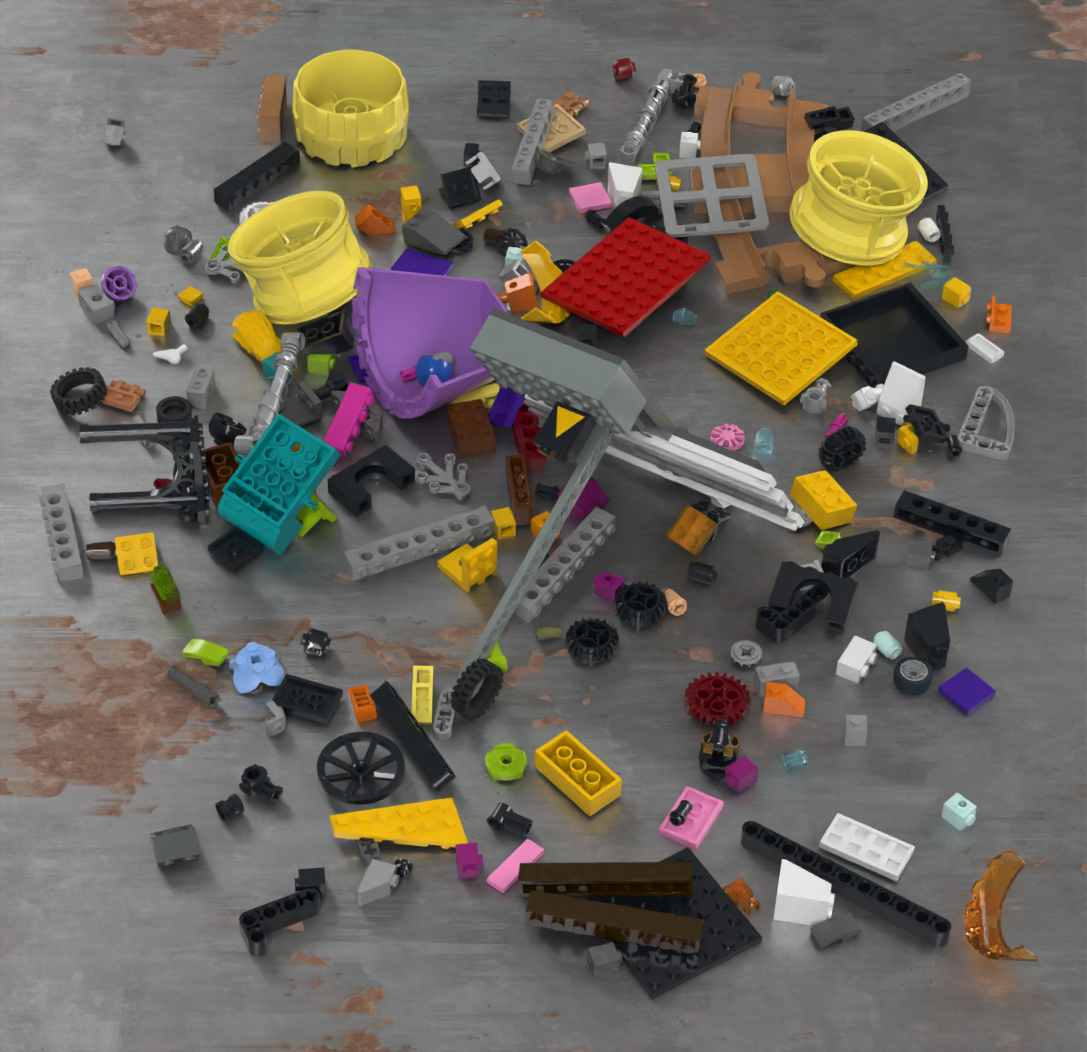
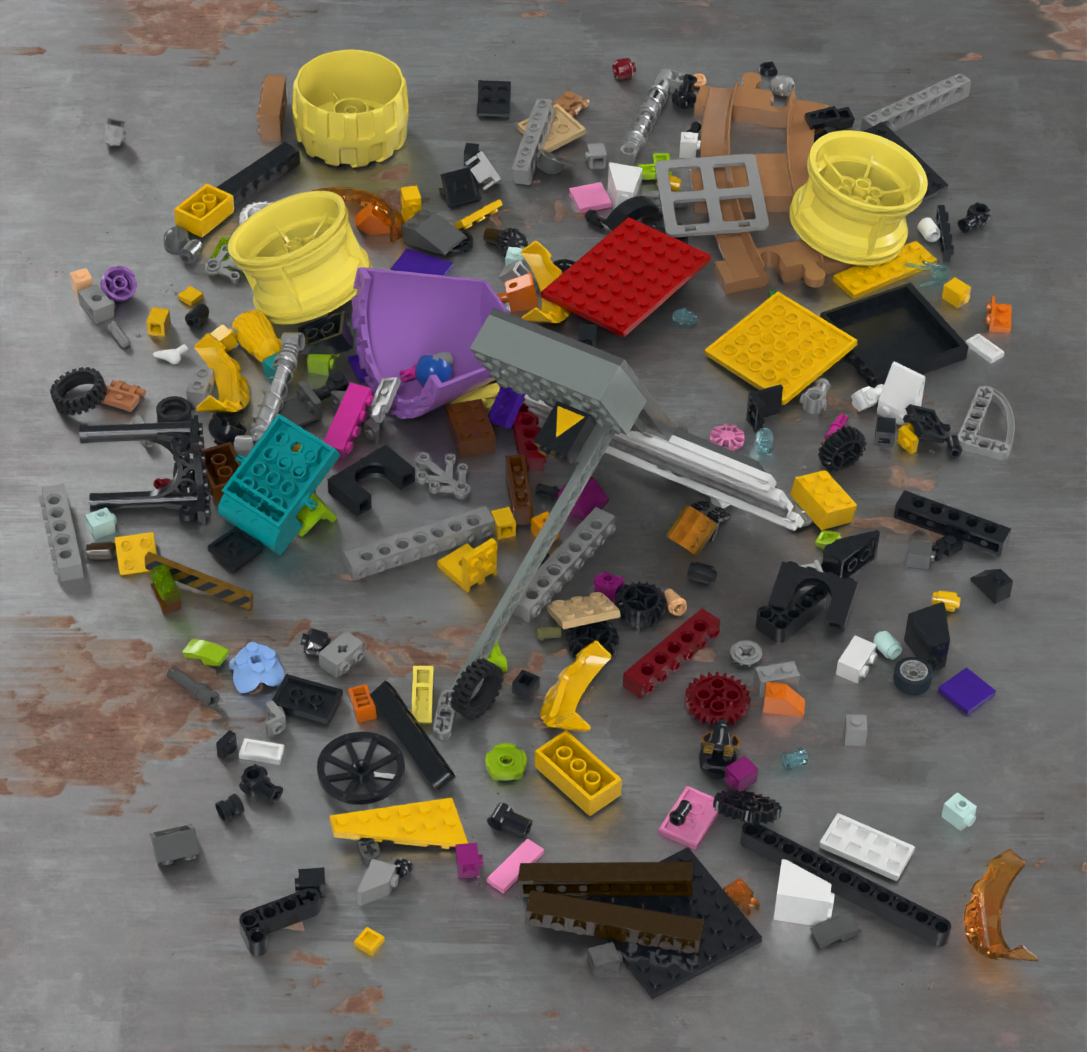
none -> light aqua brick [85,507,117,541]
none -> pearl gold tile [145,552,254,610]
none -> yellow brick [174,183,234,238]
none -> yellow windscreen [194,333,250,413]
none -> yellow brick [210,324,238,353]
none -> black plate [216,730,237,760]
none -> white tile [239,738,285,765]
none -> clear orange windscreen [313,187,405,243]
none -> light grey brick [318,631,364,678]
none -> yellow tile [354,927,385,956]
none -> light grey hinge [371,378,401,423]
none -> black plate [512,670,540,701]
none -> yellow windscreen [540,641,612,732]
none -> tan plate [547,592,620,629]
none -> dark red brick [623,608,720,699]
none -> black gear [713,790,782,824]
none -> black bracket [746,384,783,434]
none -> black tile [759,61,778,77]
none -> black connector [958,202,992,233]

